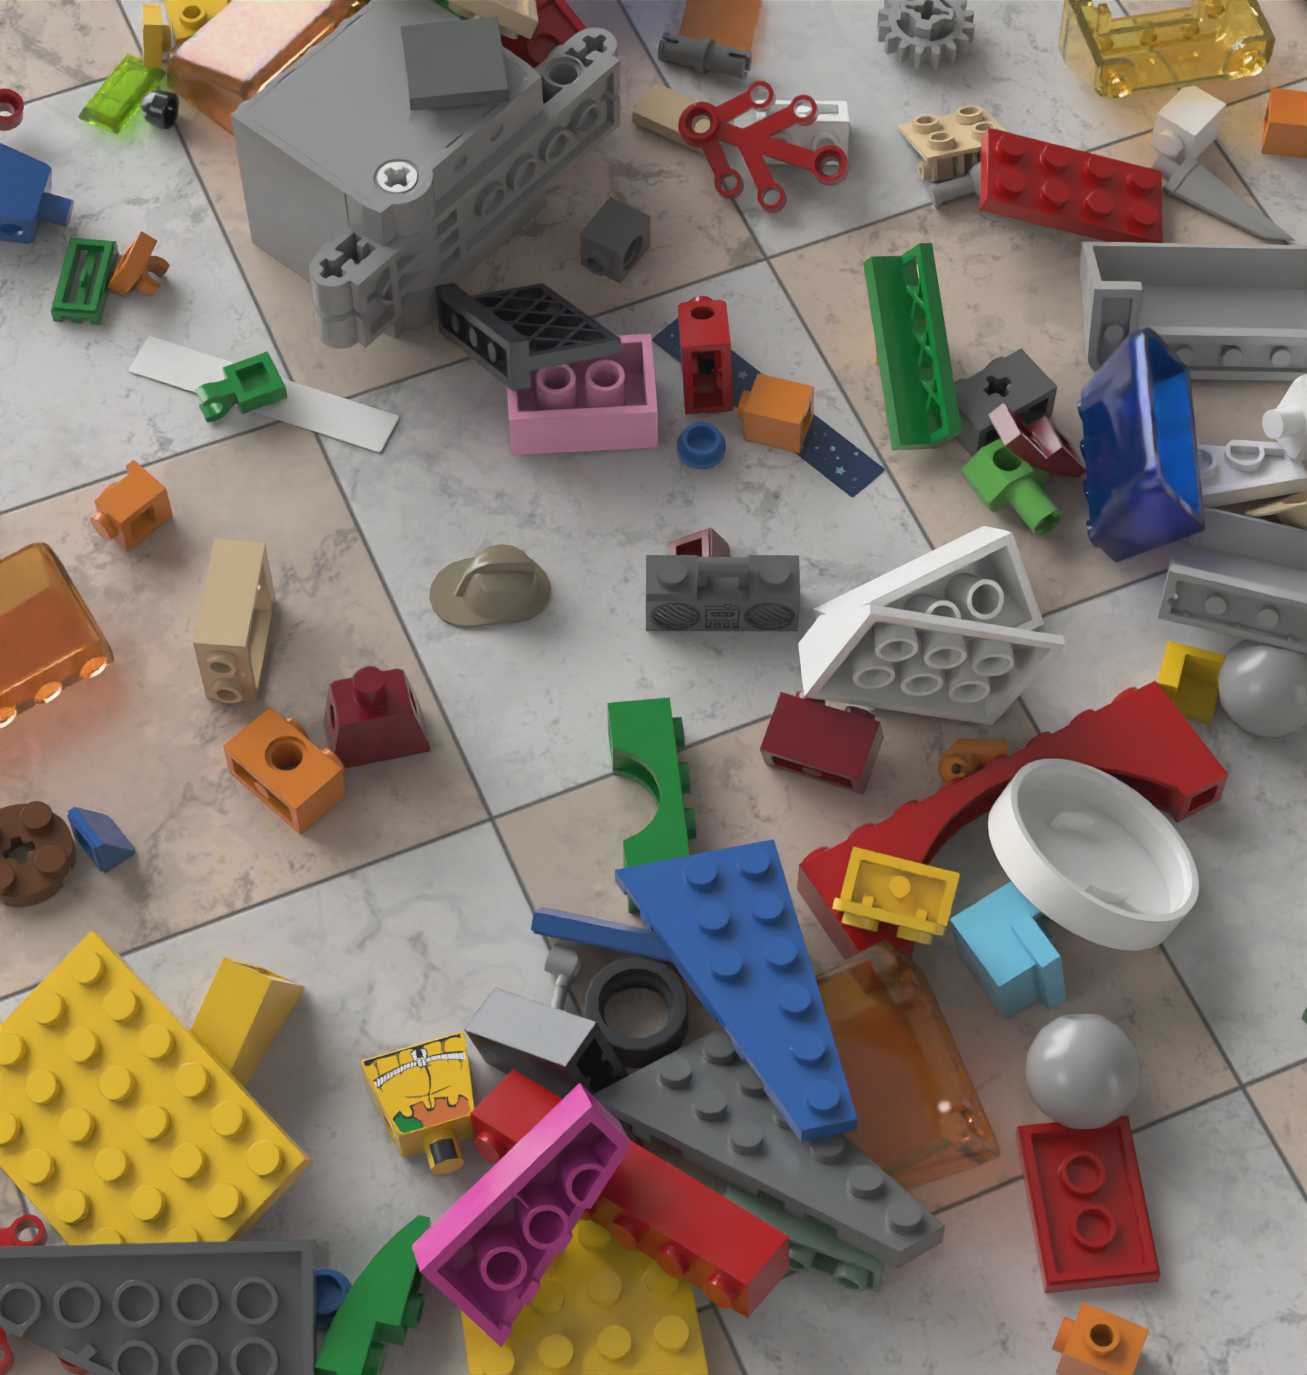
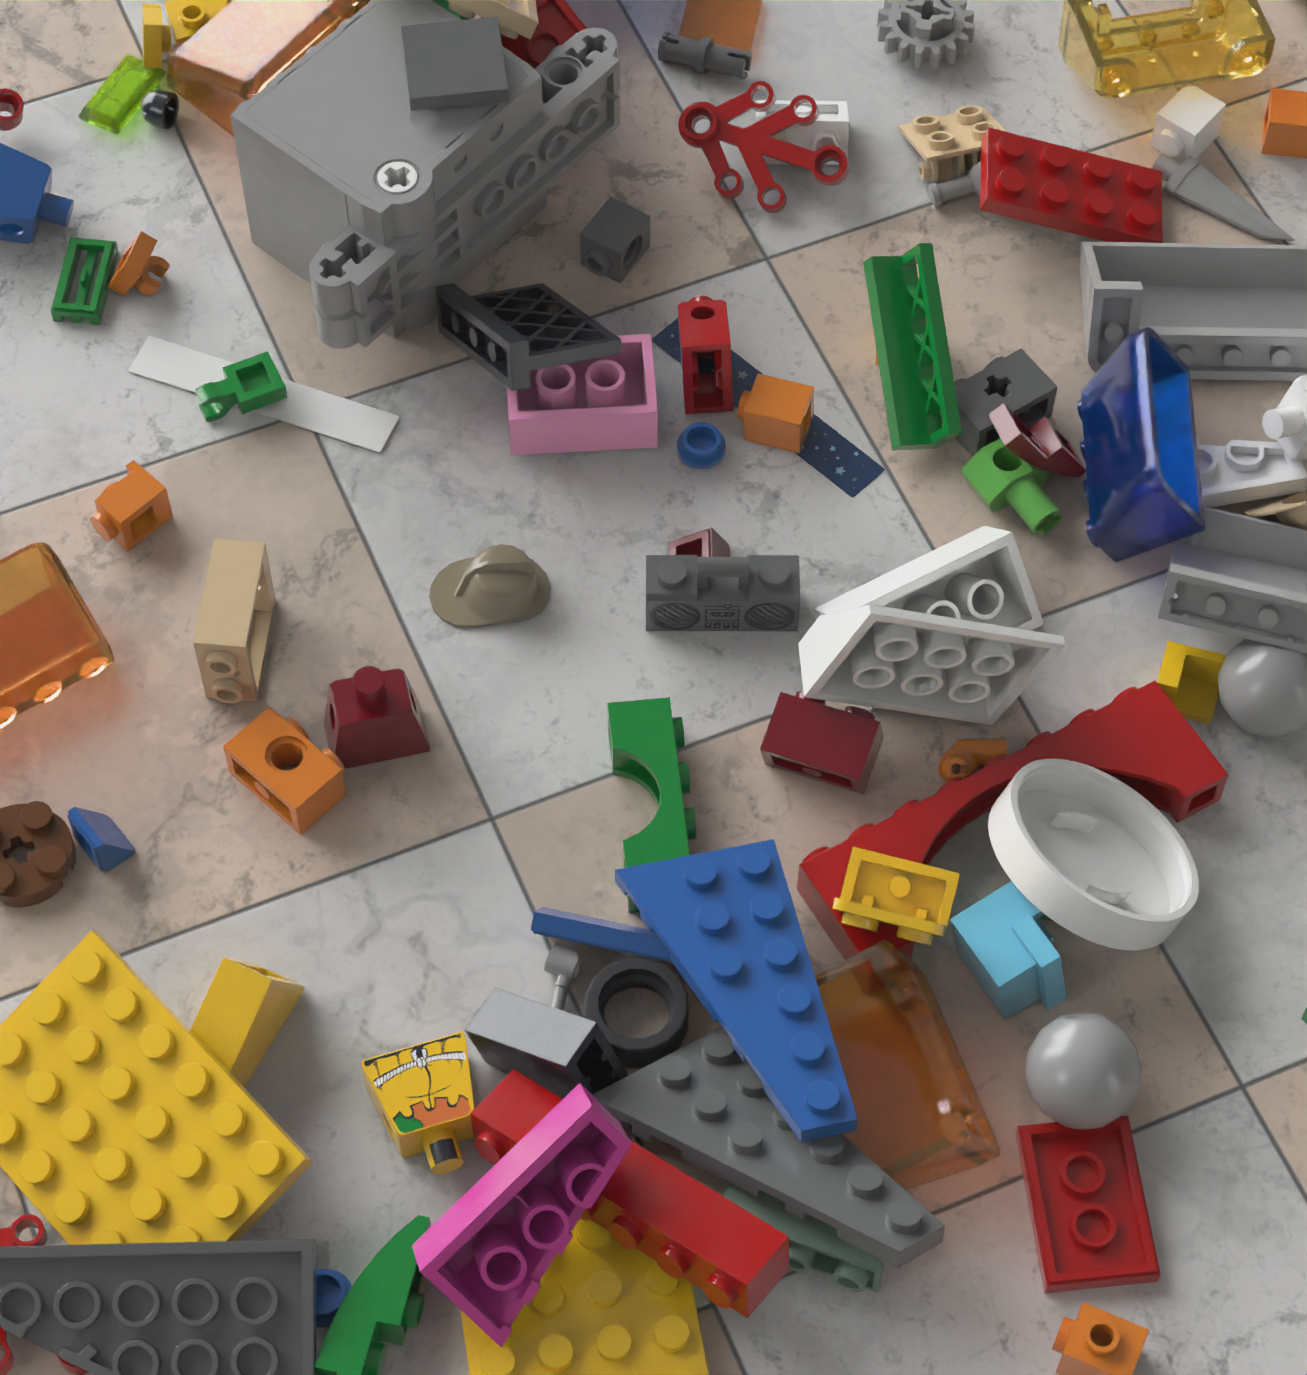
tan tile [632,82,734,155] -> none

